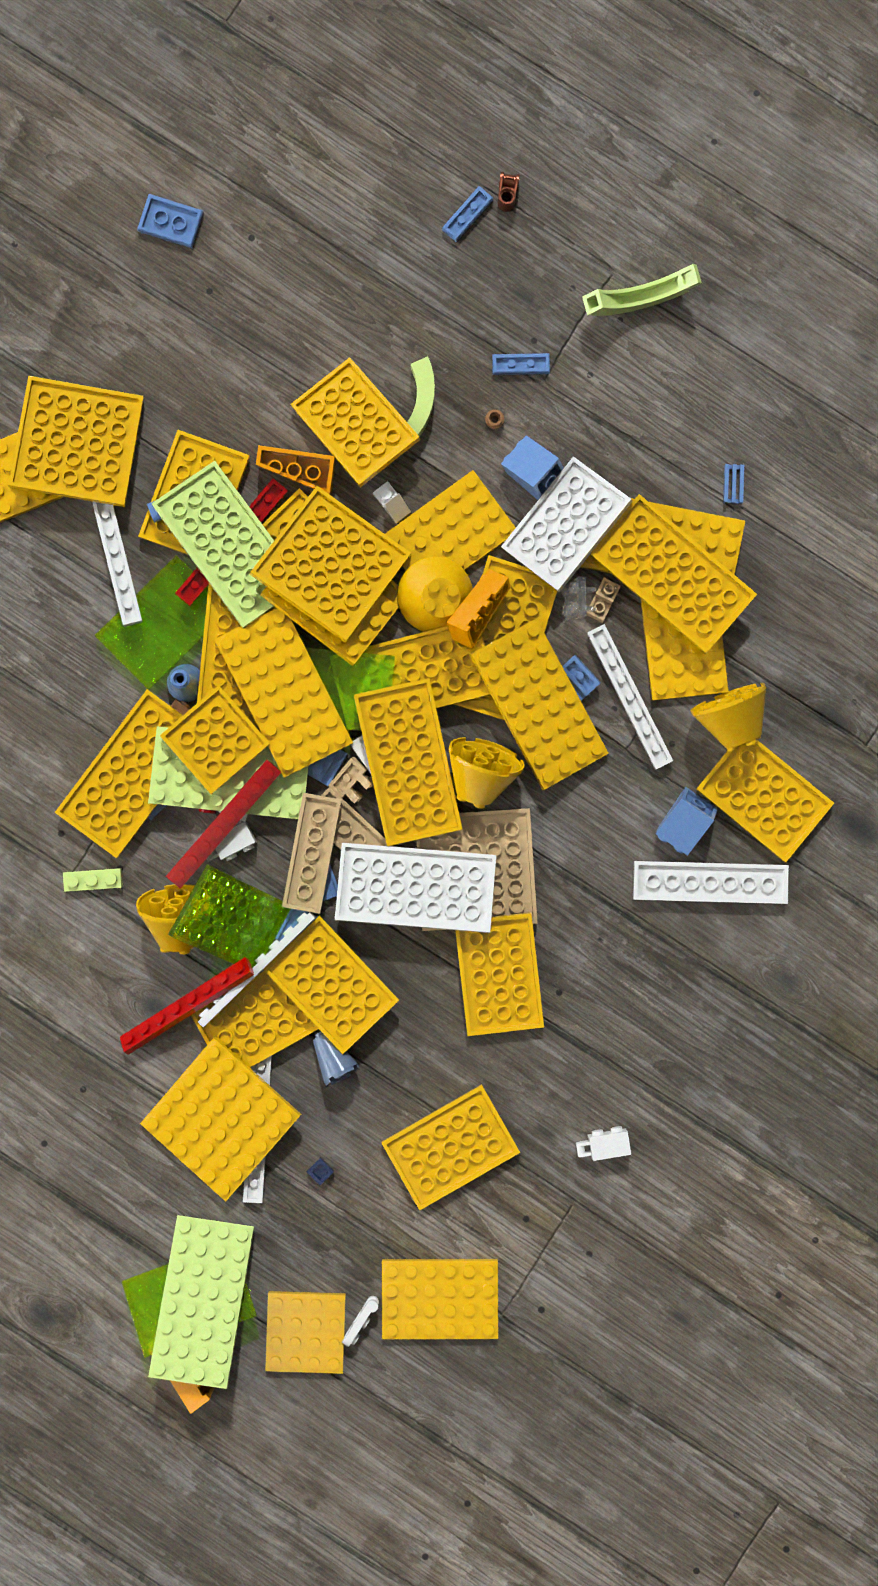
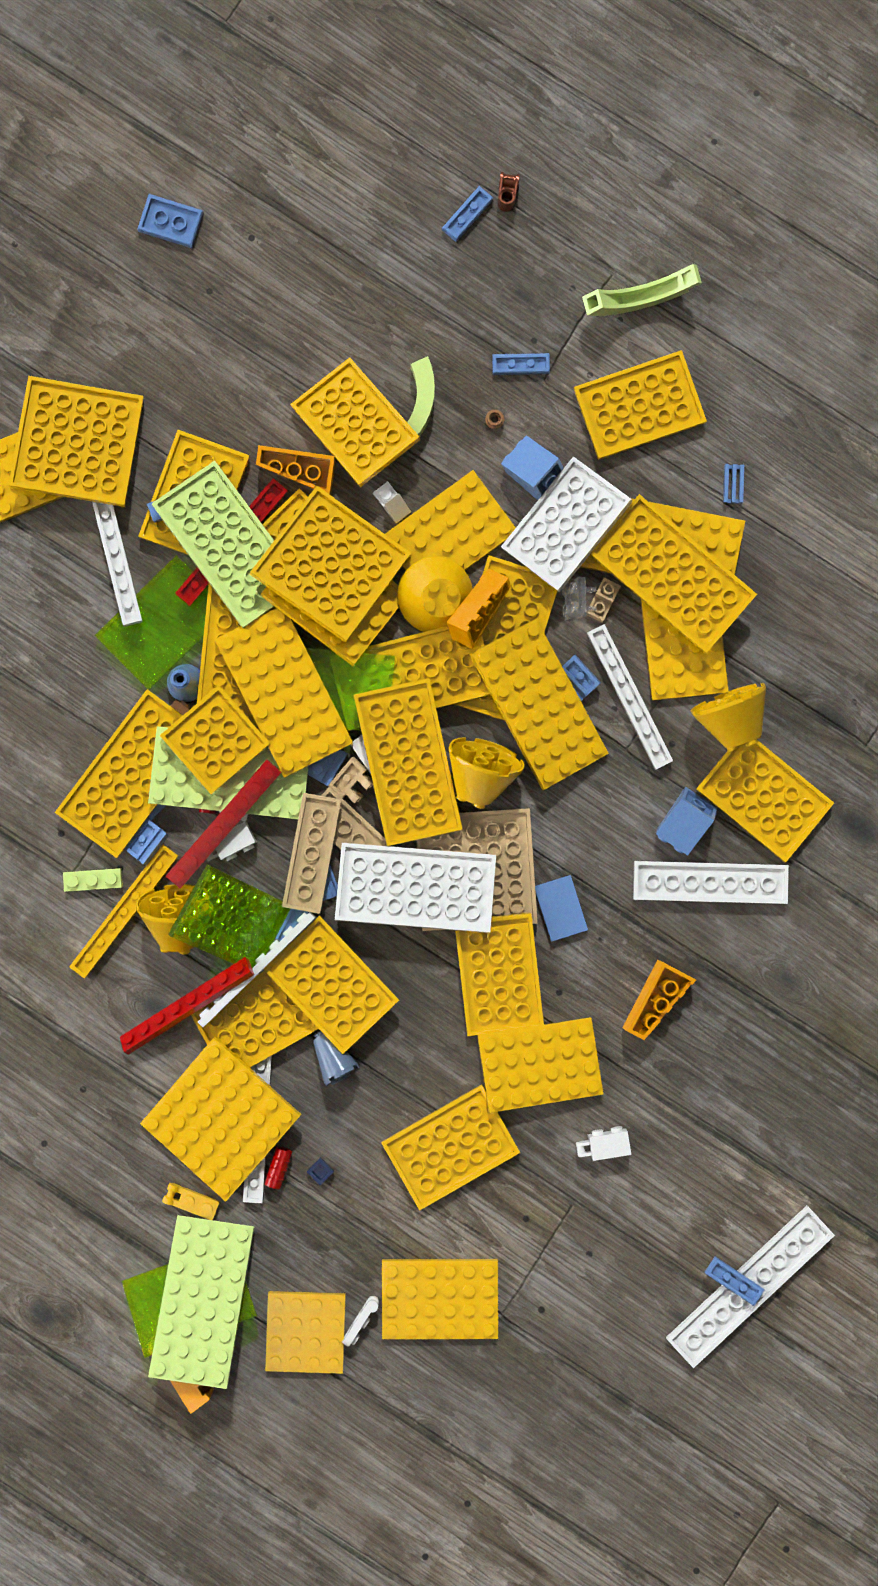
none -> yellow plate [69,844,179,979]
none -> medium blue plate [125,818,169,866]
none -> yellow plate [162,1183,220,1220]
none -> red axle [265,1146,292,1189]
none -> yellow plate [477,1017,603,1113]
none -> medium blue tile [535,875,588,942]
none -> yellow plate [573,350,707,460]
none -> light orange wedge [622,960,696,1040]
none -> white plate [666,1205,835,1368]
none -> medium blue tile [705,1256,765,1306]

